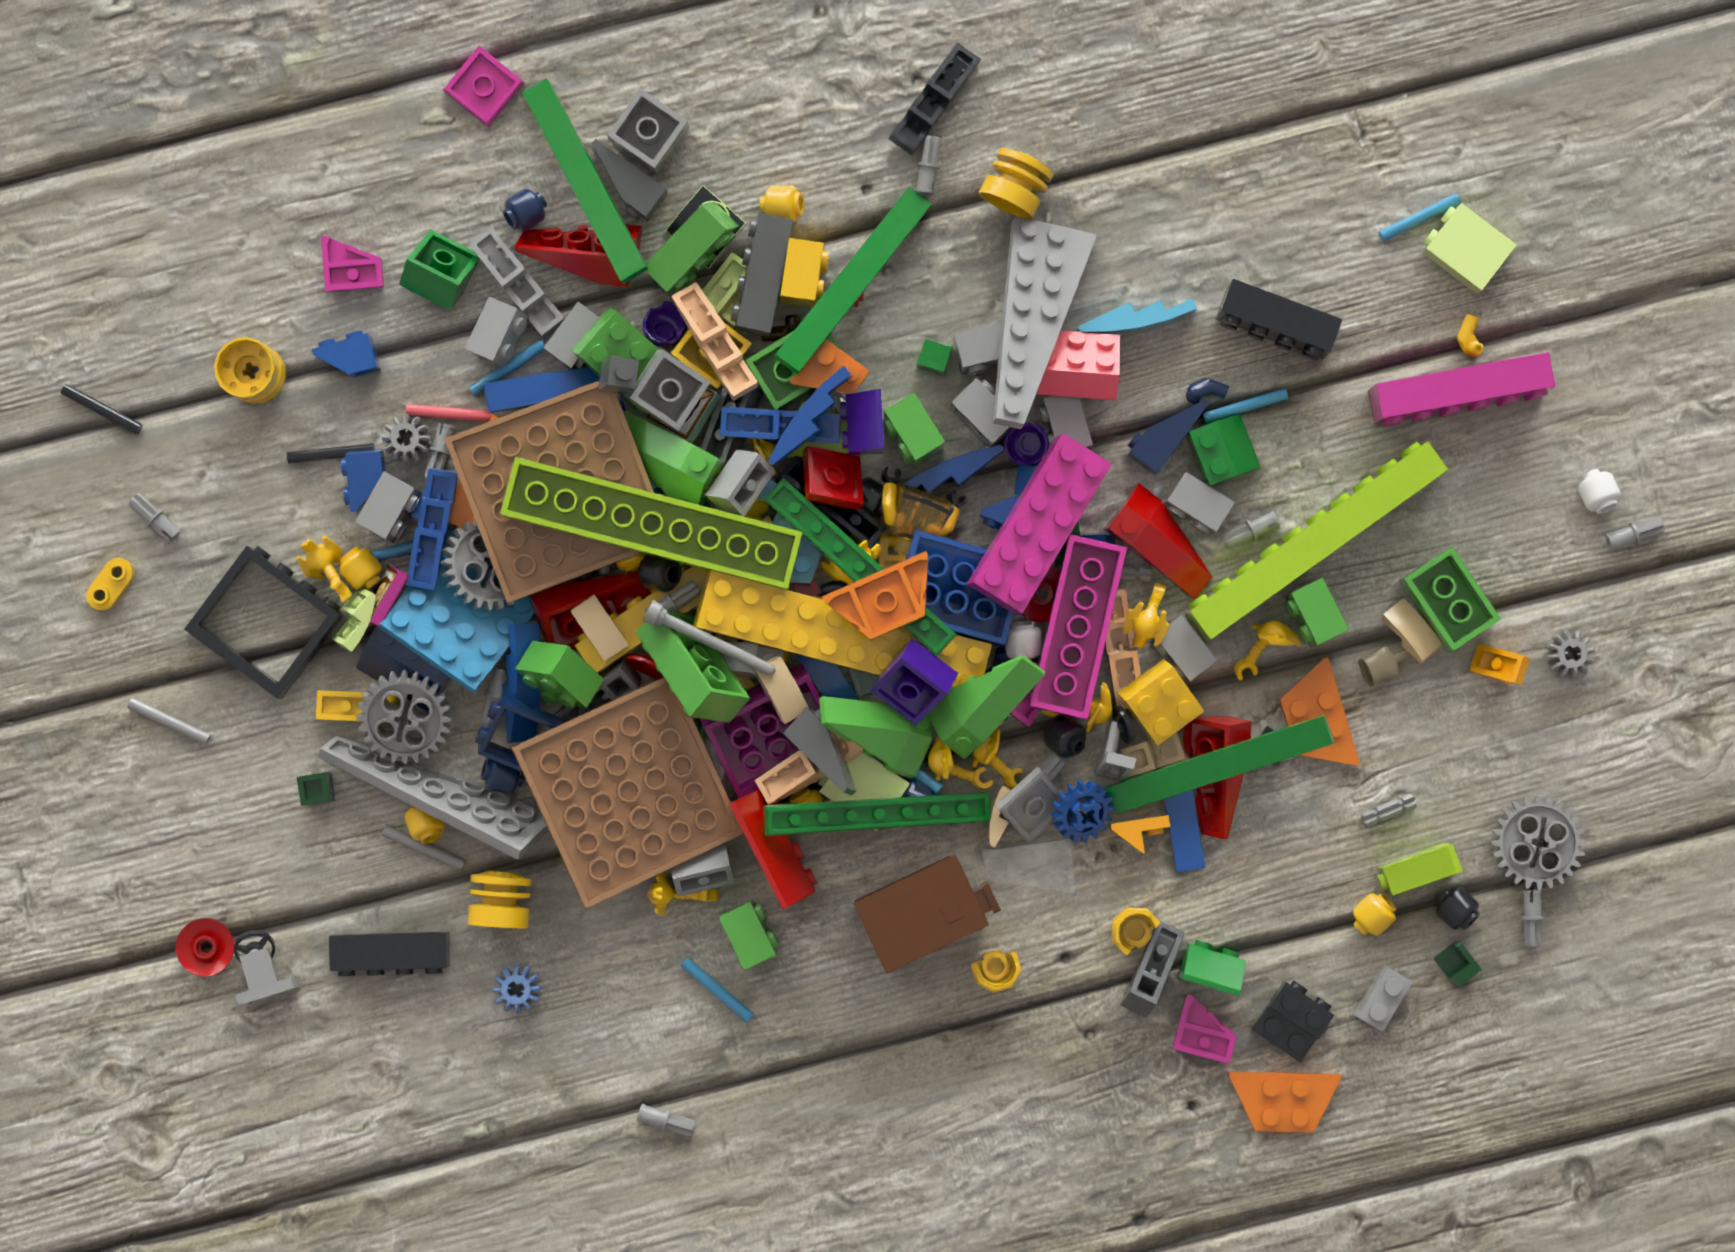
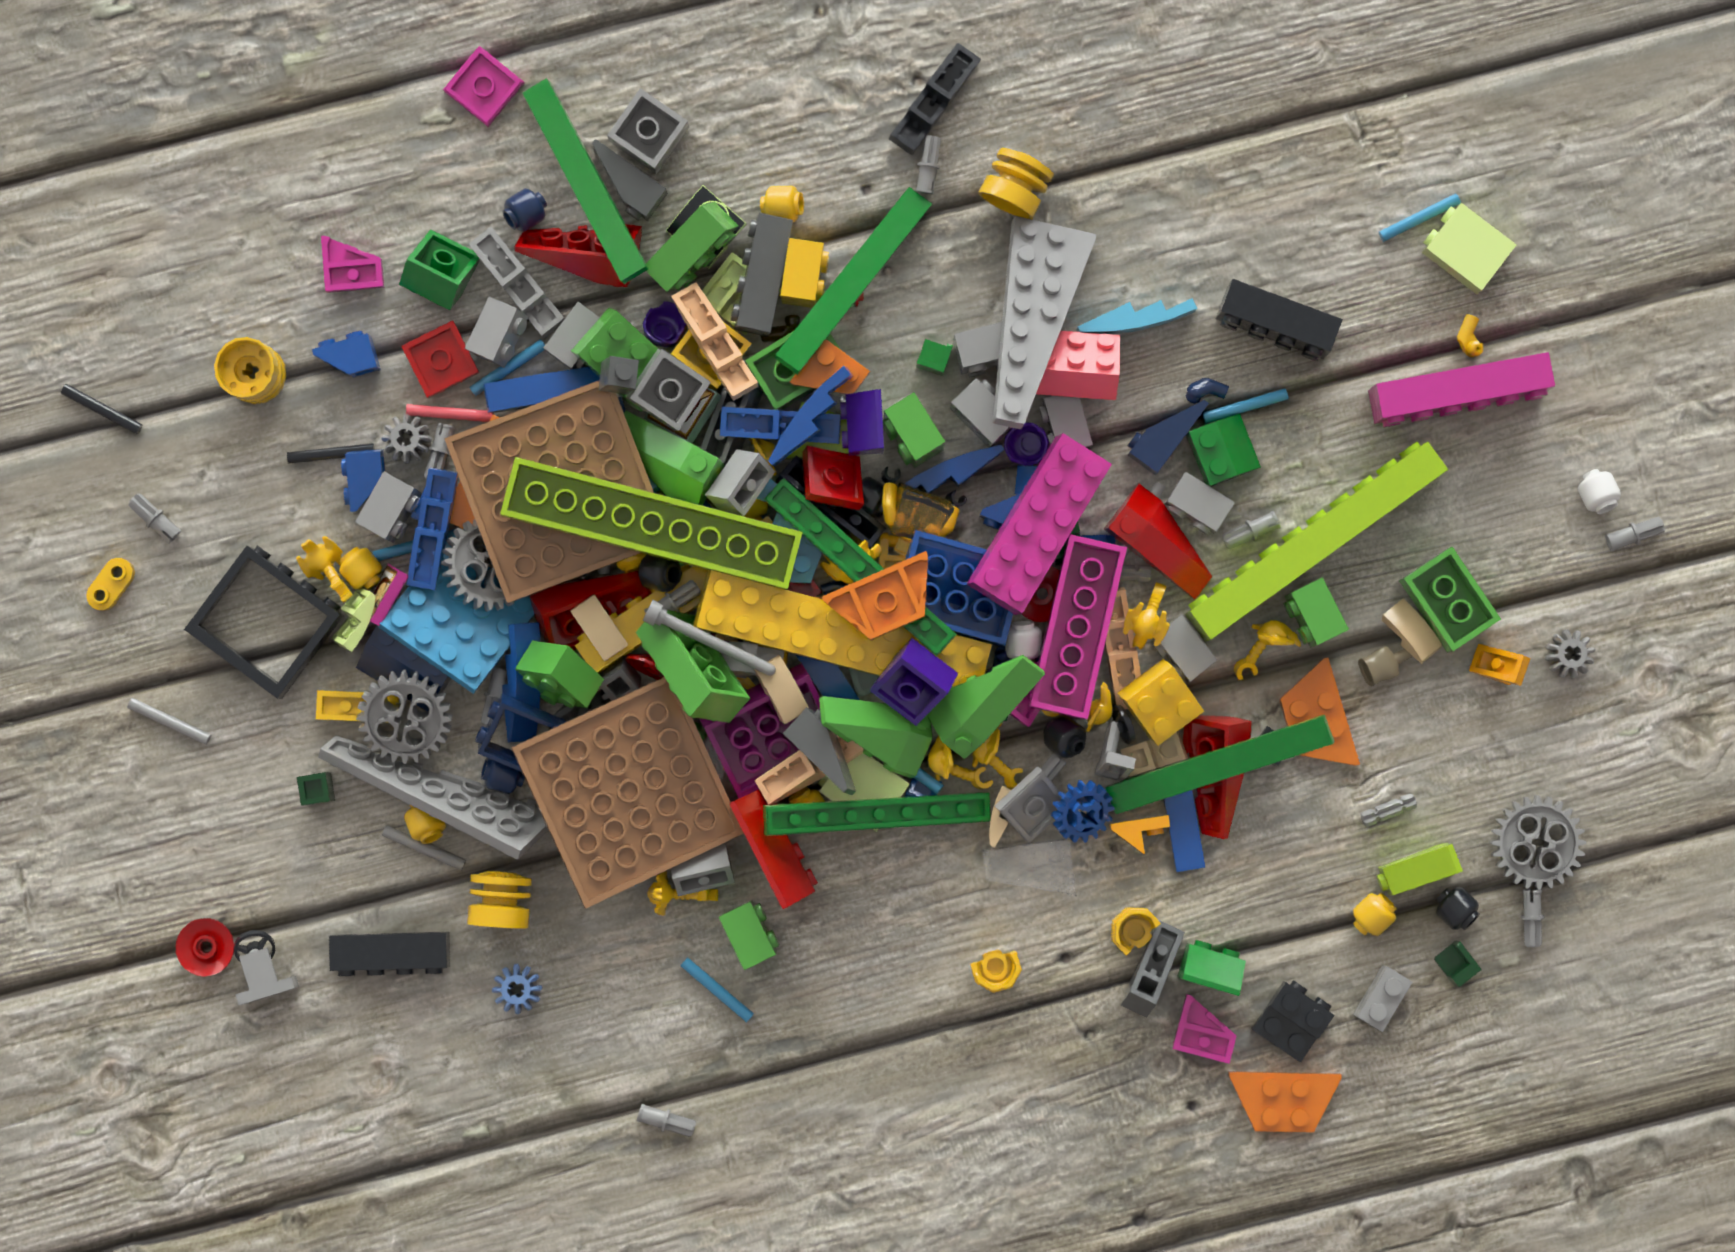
reddish brown piece [853,854,1001,974] -> none
none -> red plate [401,320,480,399]

